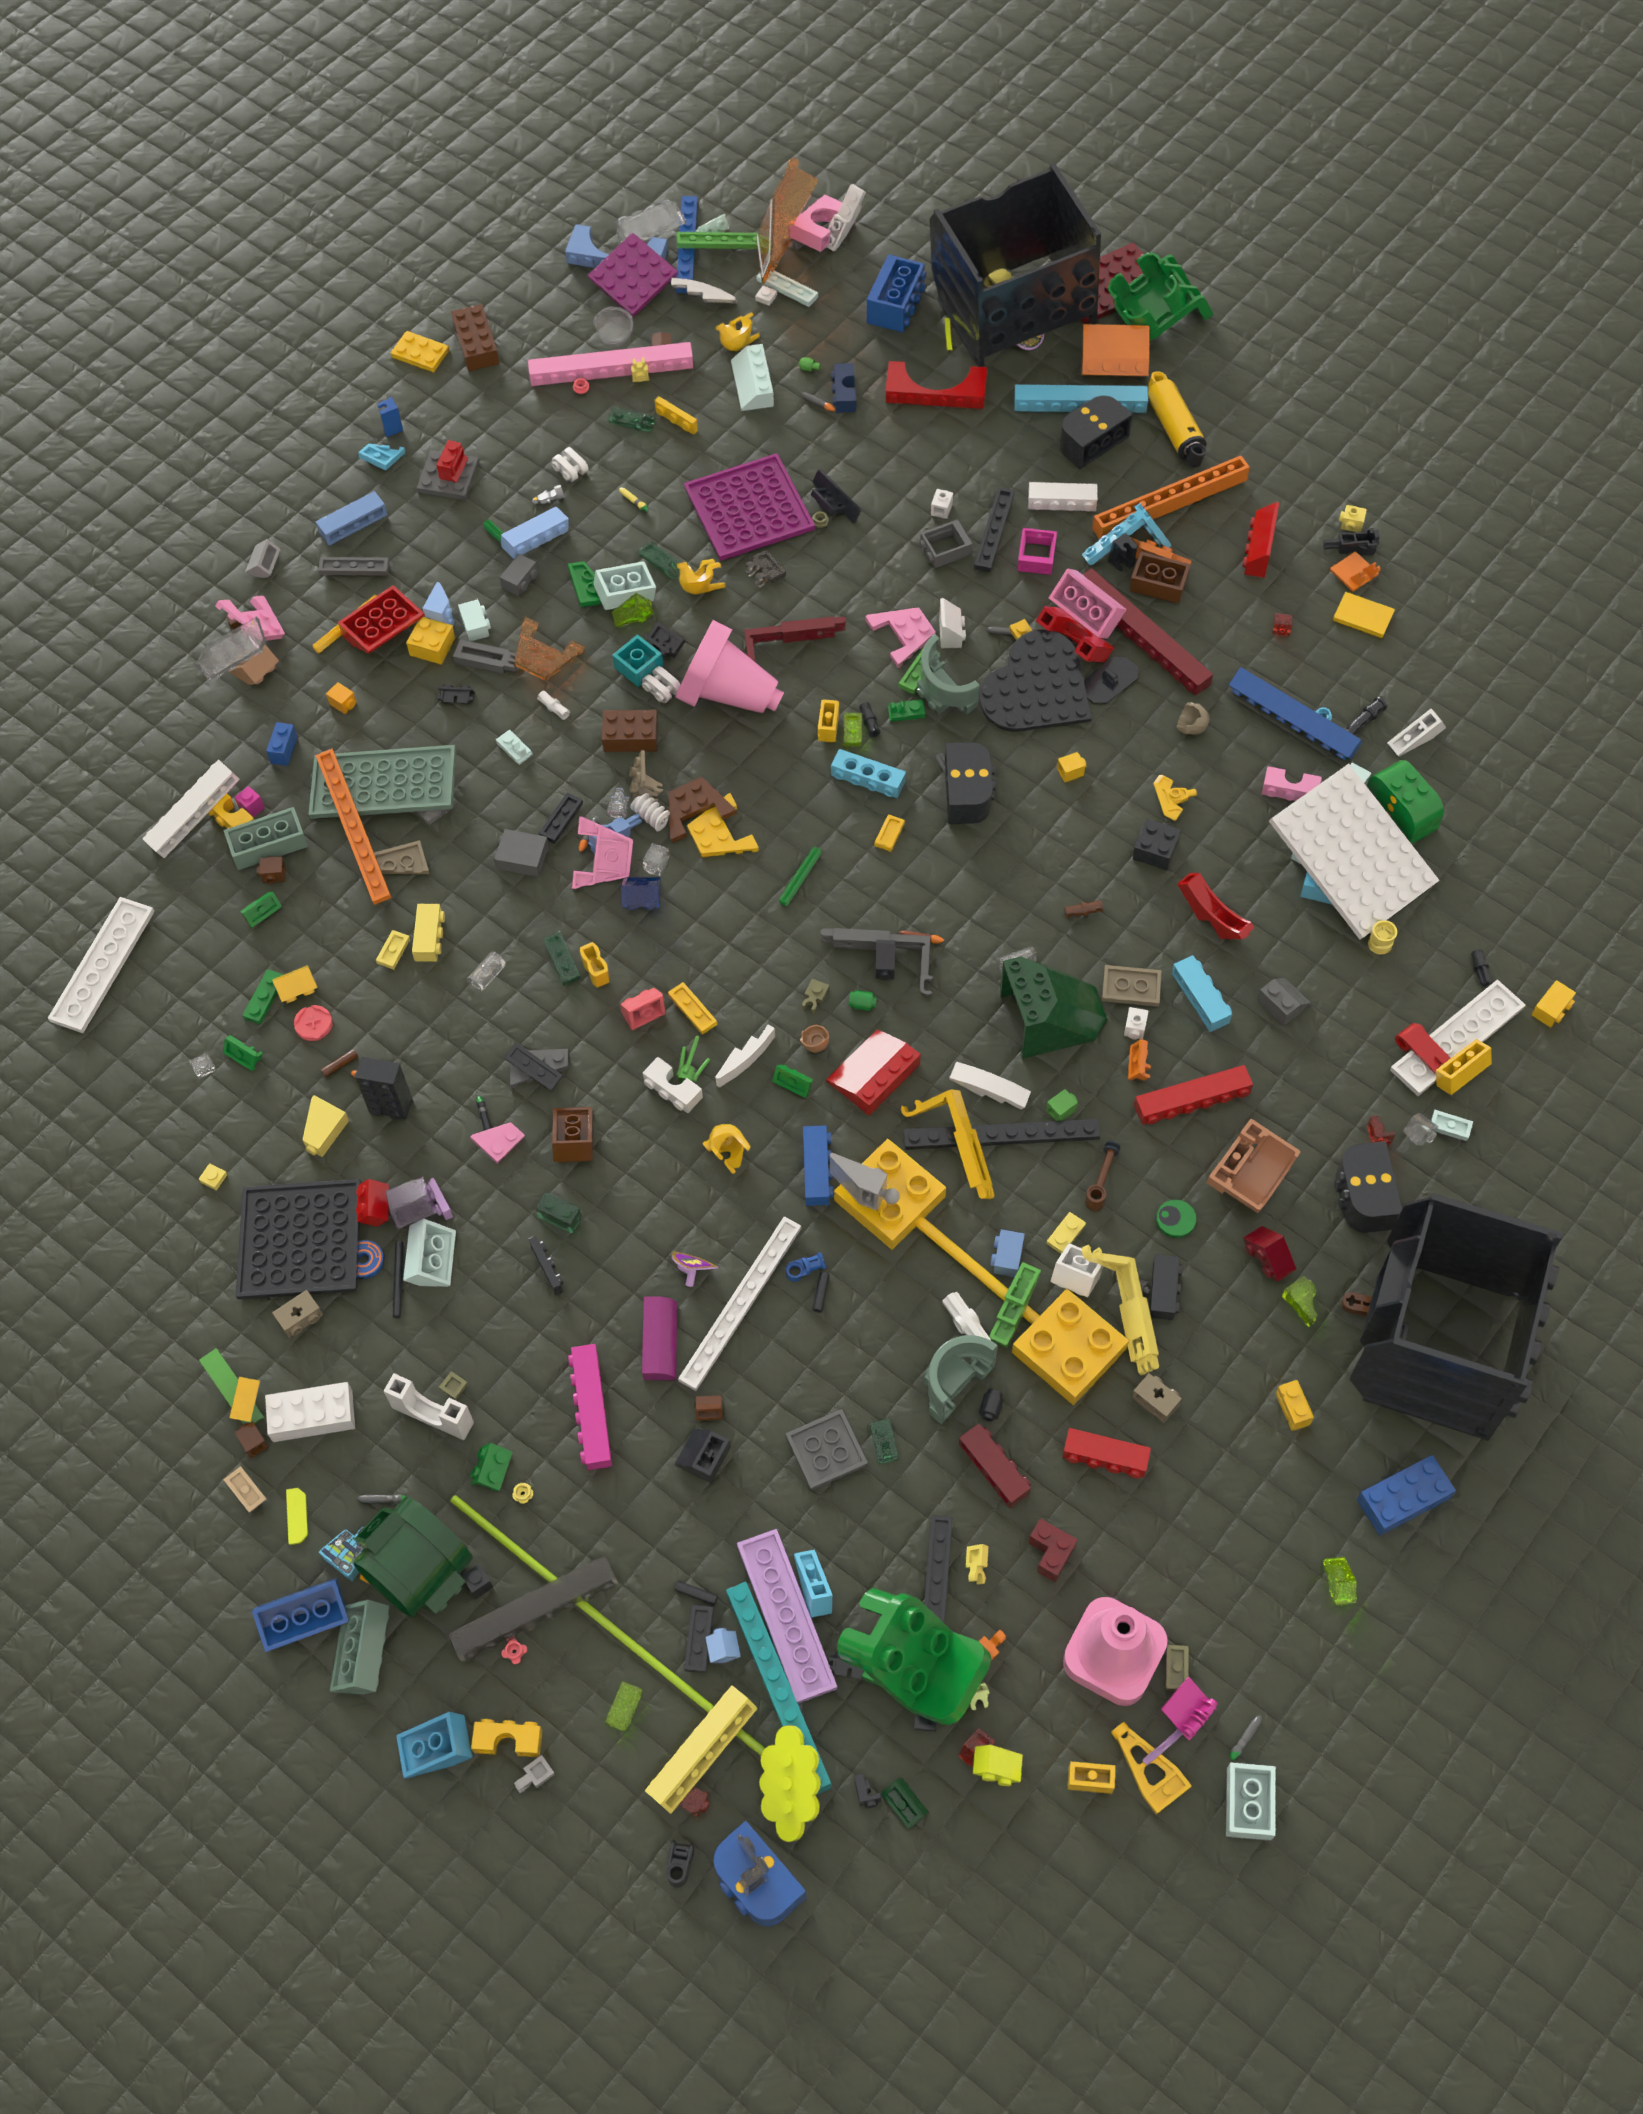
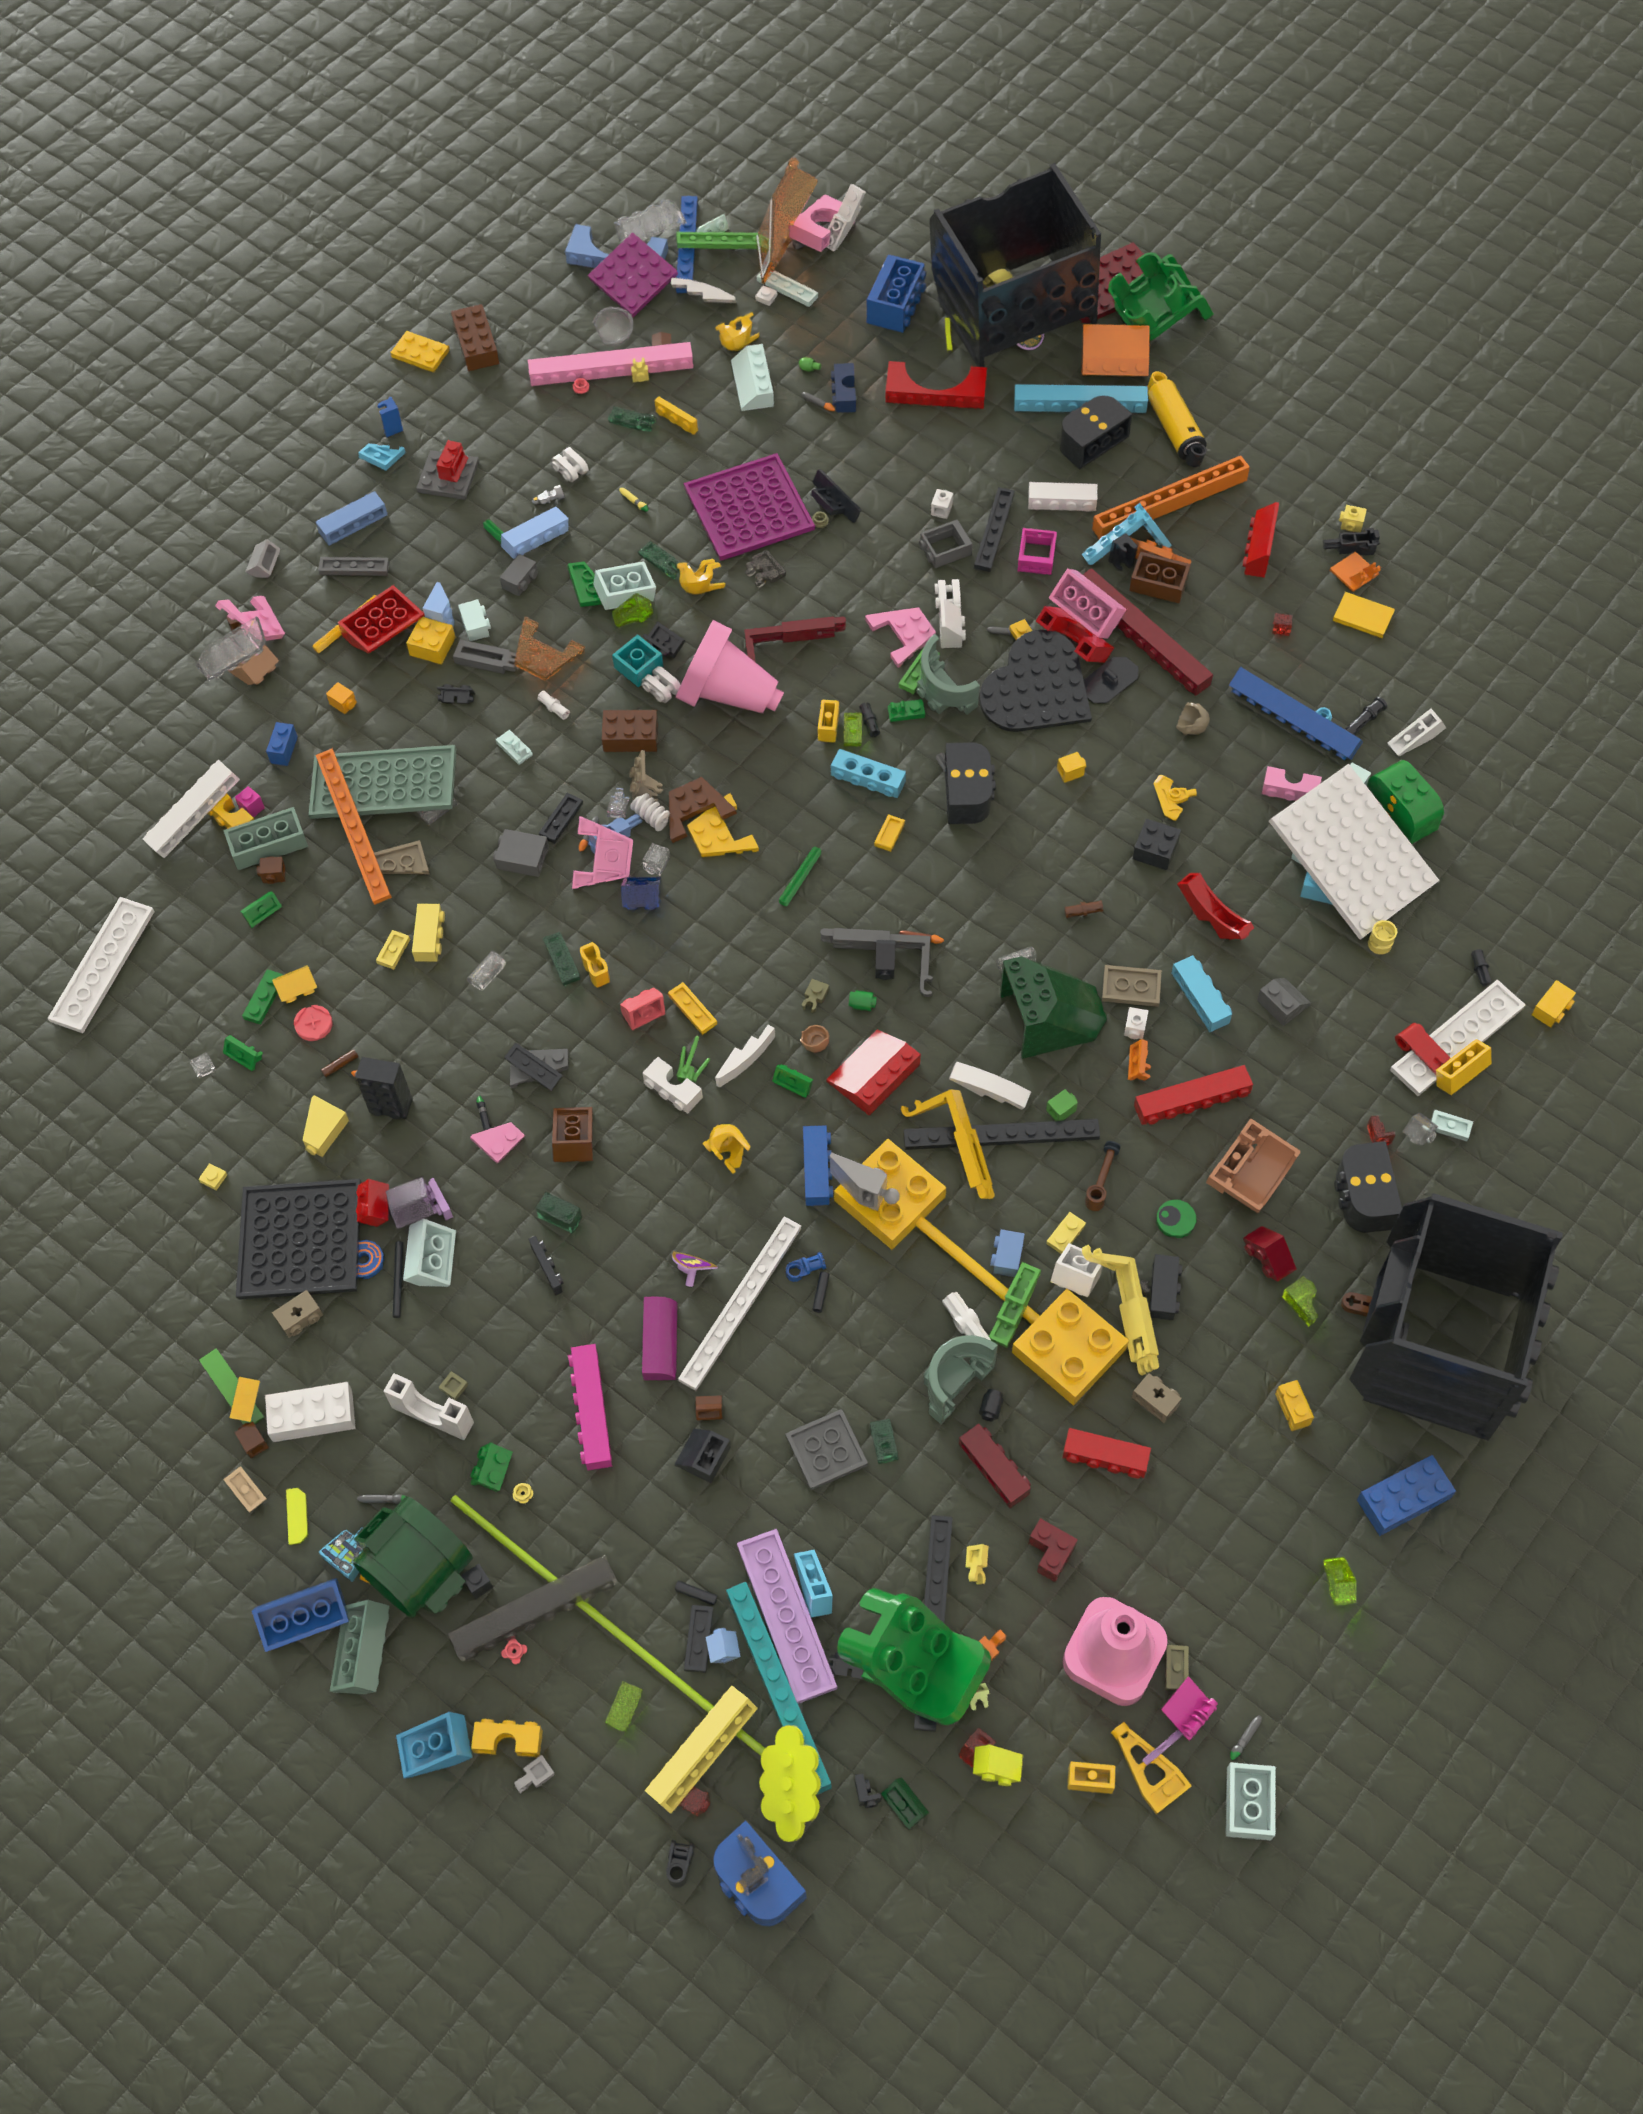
none -> white brick [935,579,961,611]

